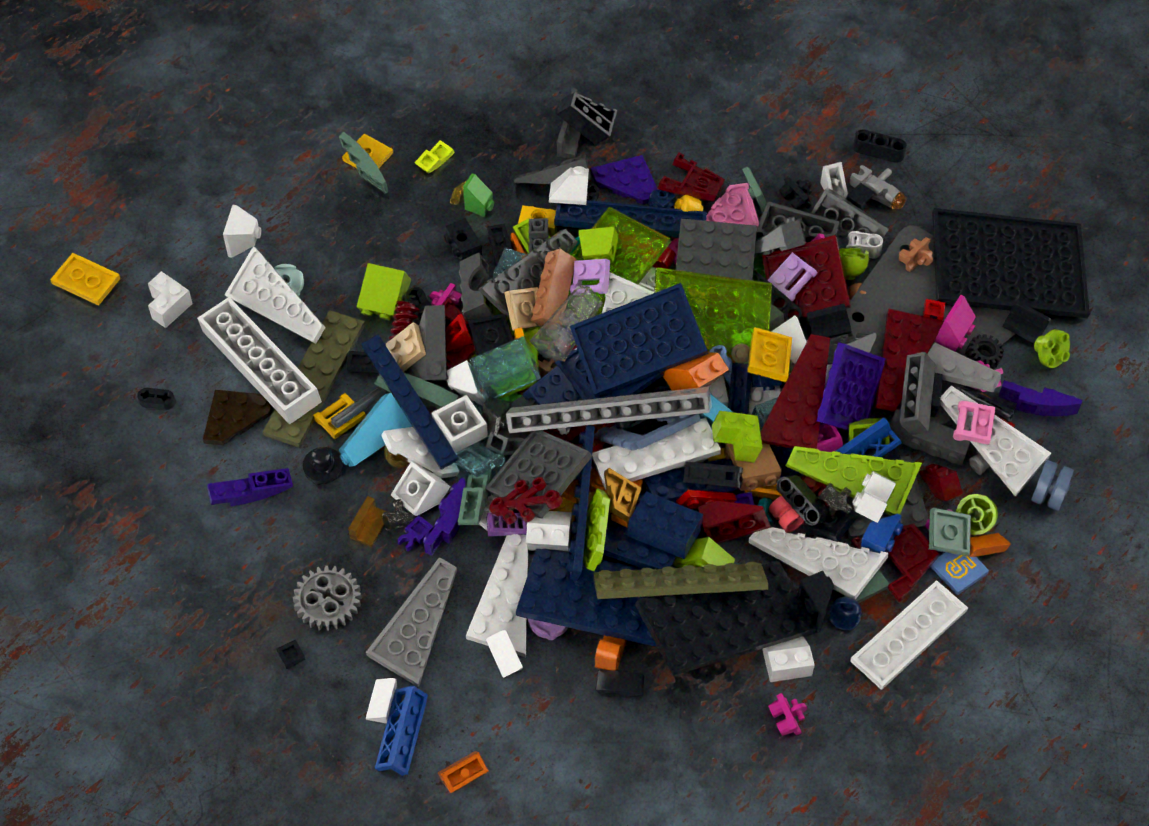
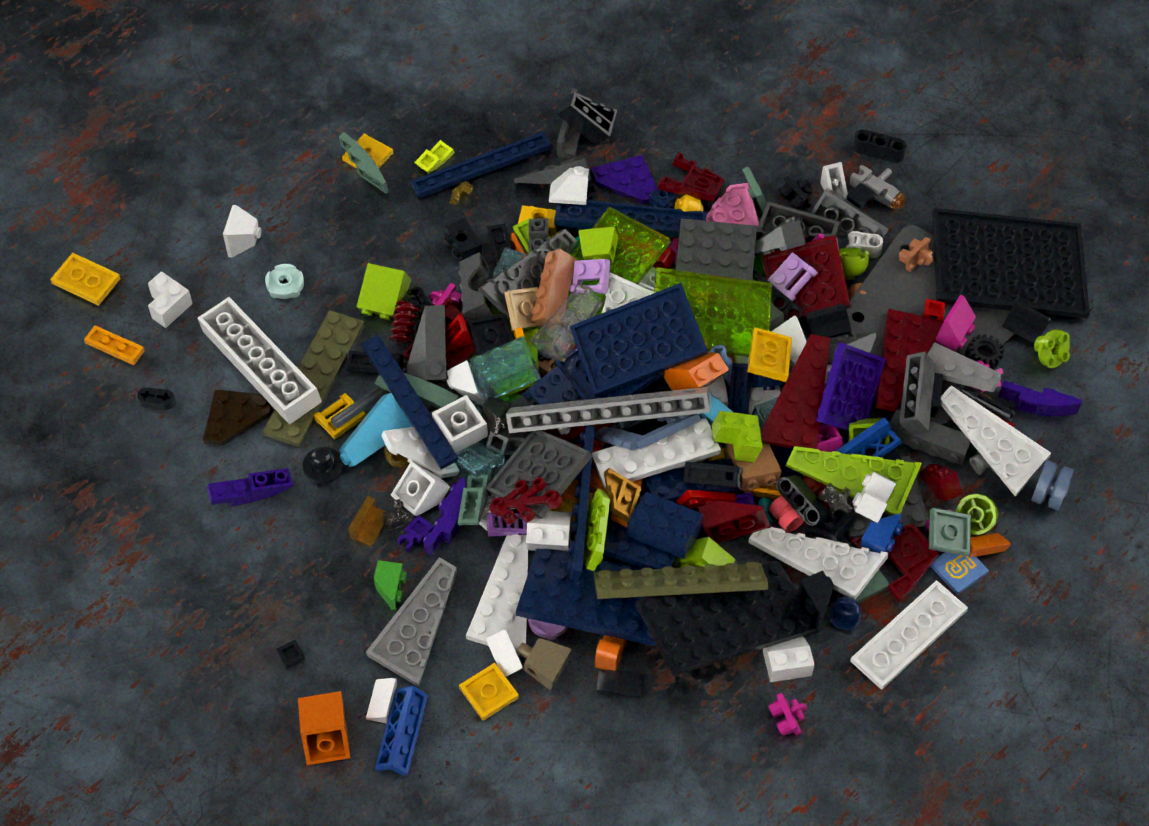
white wing [225,246,326,344] -> none
light grey gear [293,566,362,631] -> none
tan plate [386,322,426,372] -> none
orange slope [438,751,488,793] -> none
bright green slope [463,173,494,217] -> none
dark tan plate [731,344,750,363] -> none
bright pink plate [953,401,995,445] -> none
none -> light orange plate [84,325,145,365]
none -> orange slope [298,691,351,765]
none -> bright green slope [374,560,407,610]
none -> dark blue plate [411,132,552,198]
none -> yellow plate [459,663,519,721]
none -> dark tan torso [517,638,571,690]

